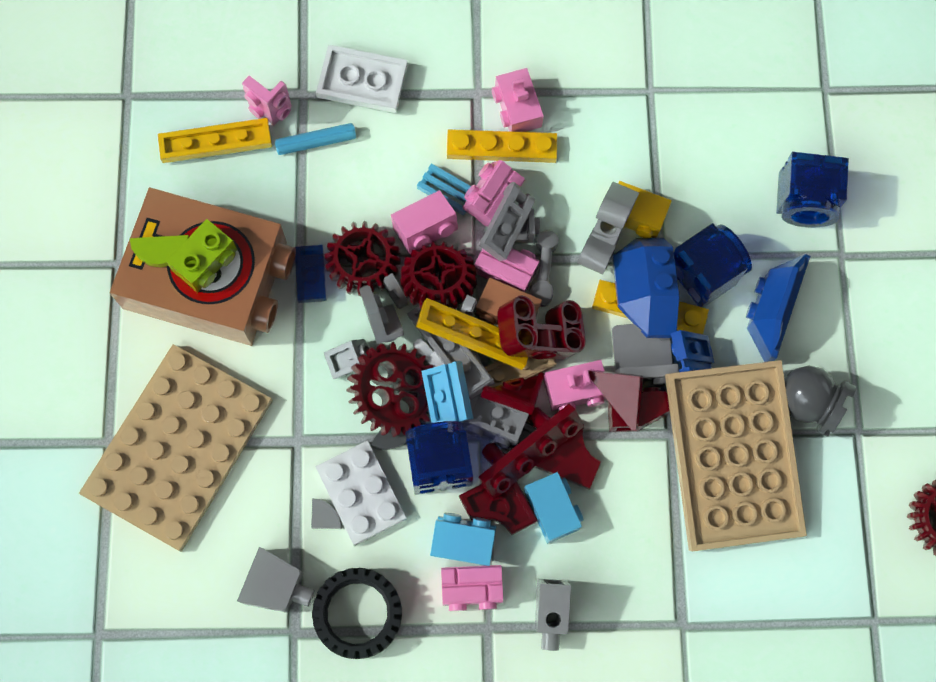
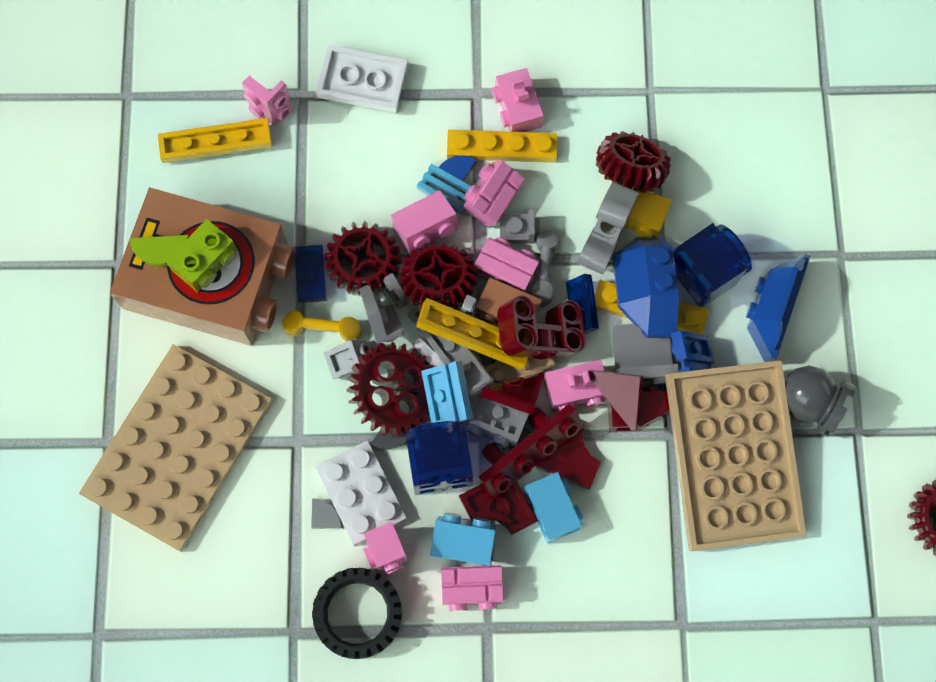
light grey torso [237,547,315,613] -> none
medium azure axle [275,123,356,155] -> none
light grey plate [479,182,535,261] -> none
light grey torso [535,579,571,651] -> none
clear blue piece [776,151,849,228] -> none
none -> yellow bar [282,311,362,342]
none -> bright pink brick [363,522,407,575]
none -> blue tile [439,155,476,182]
none -> clear blue plate [566,274,599,335]
none -> dark red gear [595,131,671,193]

